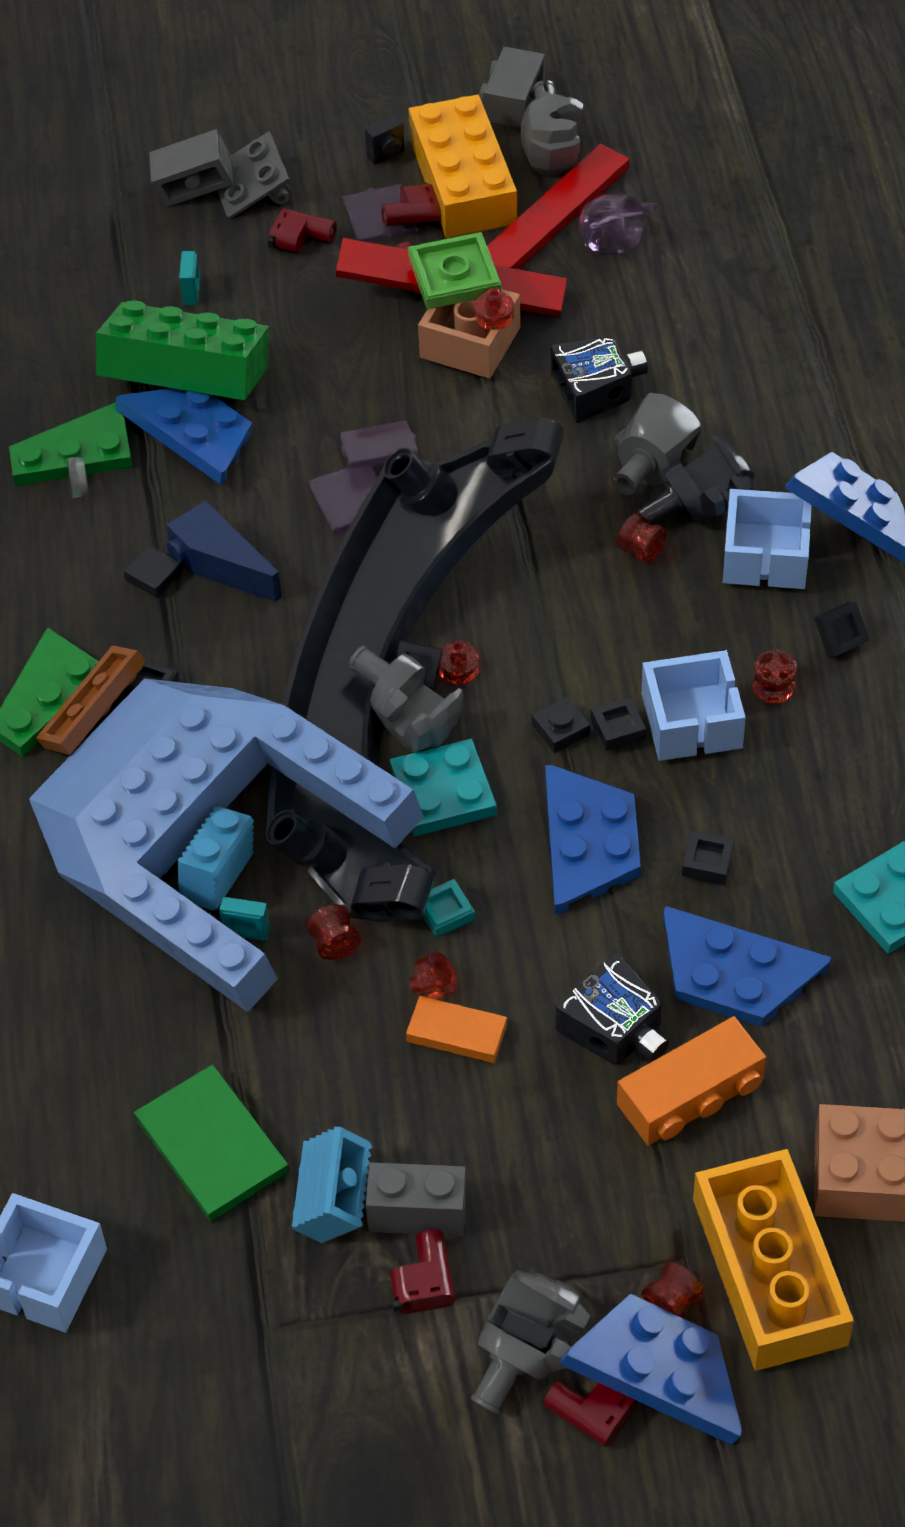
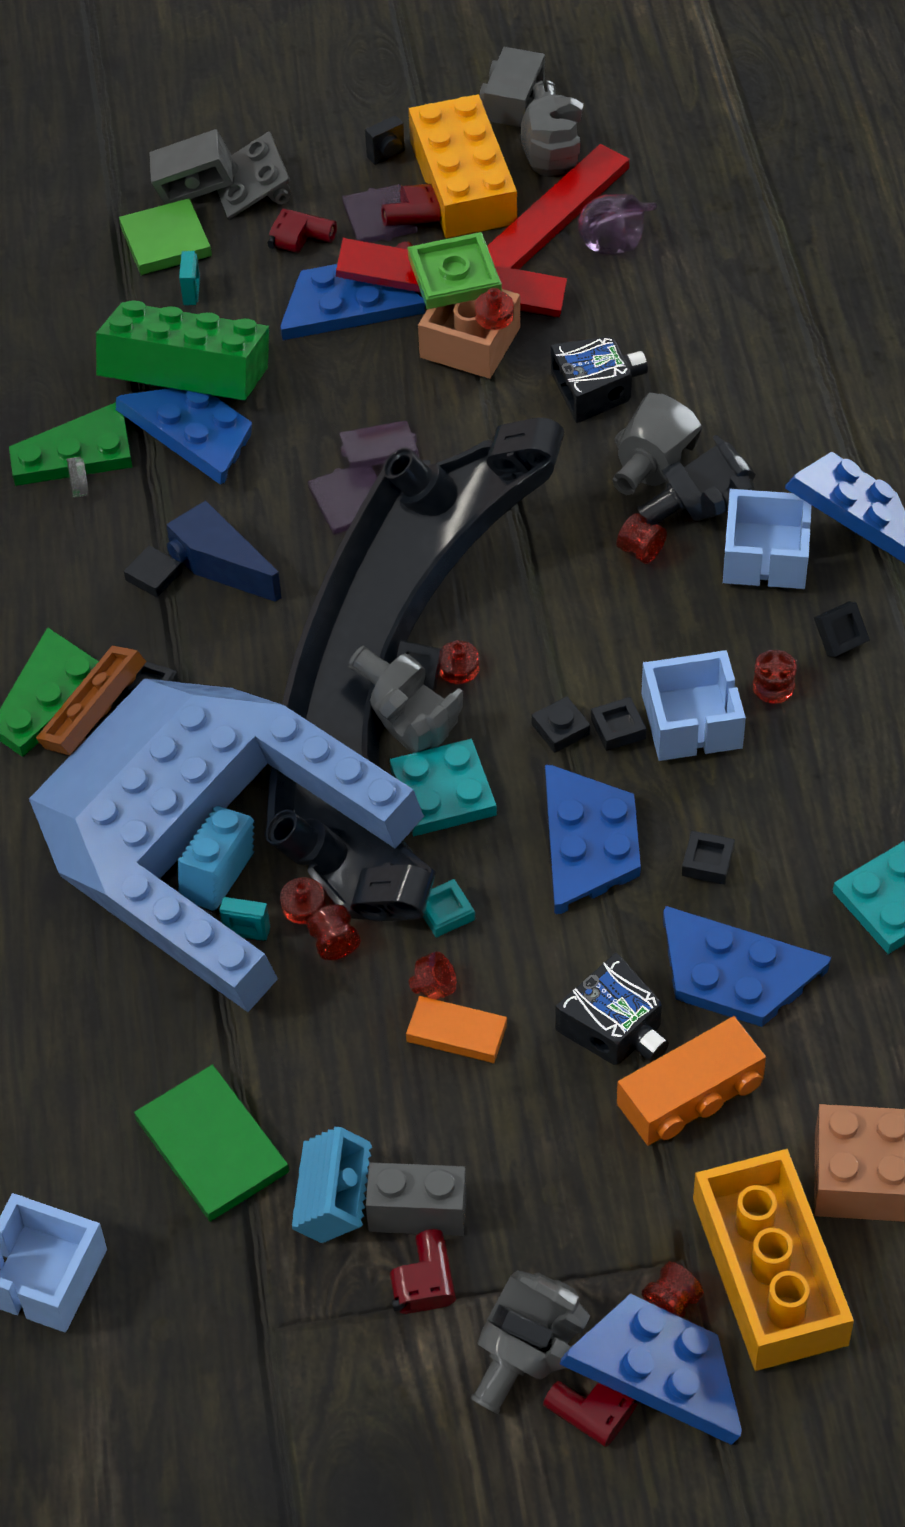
none -> bright green tile [119,198,212,275]
none -> blue wing [280,264,425,340]
none -> clear red tile [280,877,326,924]

